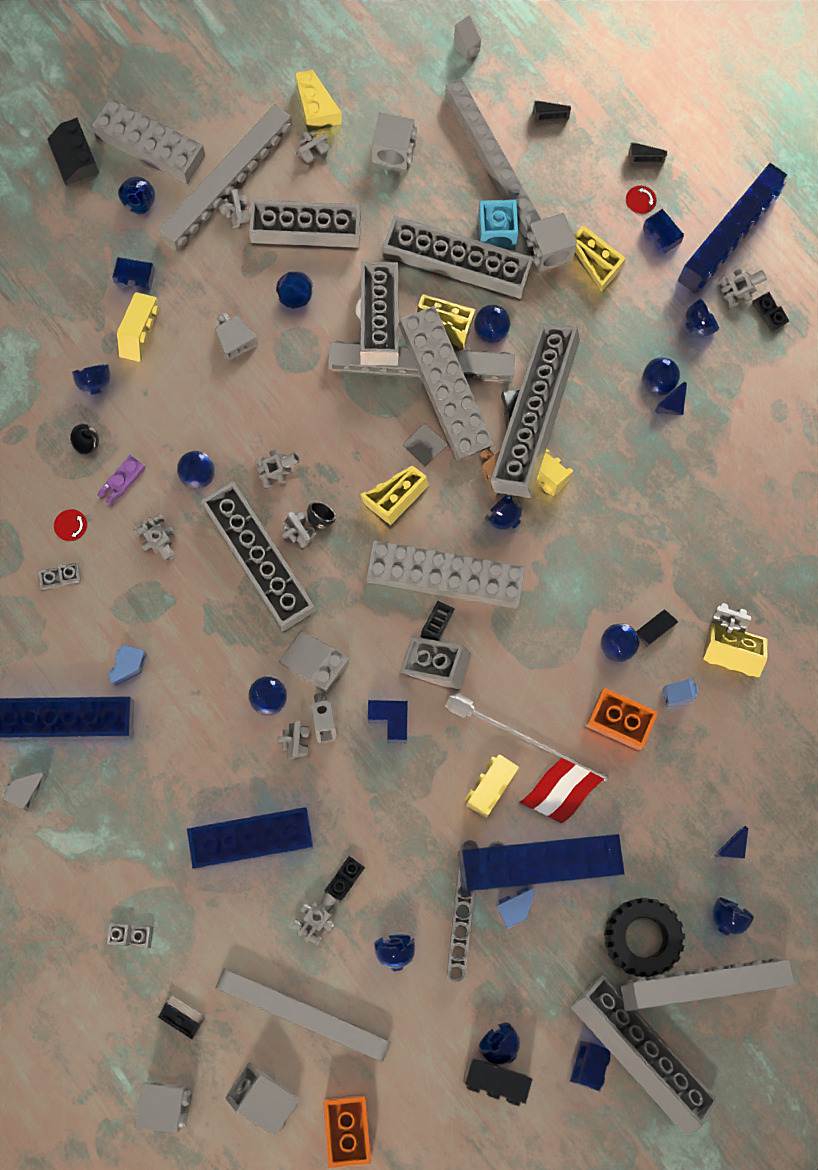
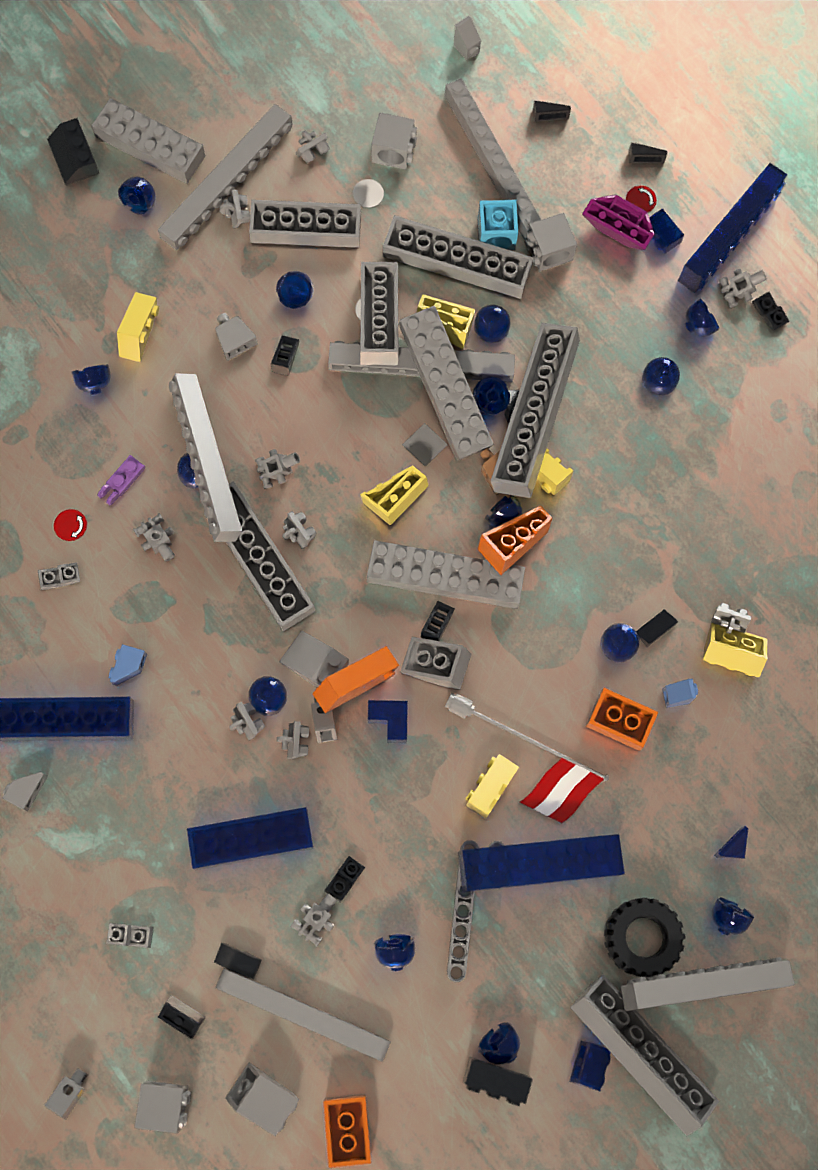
black piece [70,424,99,455] -> none
clear blue brick [112,257,155,291] -> none
light yellow wedge [295,69,342,131] -> none
black piece [307,502,336,529] -> none
medium blue slope [496,887,535,929] -> none
light yellow wedge [574,225,626,292] -> none
clear blue slope [655,381,687,415] -> none
none -> light grey torso [44,1068,88,1120]
none -> brick [169,373,242,542]
none -> black slope [214,943,262,979]
none -> light grey hips [229,702,265,740]
none -> black slope [271,335,299,376]
none -> orange brick [312,646,399,713]
none -> white sticker [353,179,384,208]
none -> clear blue cylinder [472,377,510,415]
none -> orange wedge [478,505,552,575]
none -> magenta wedge [582,195,654,250]

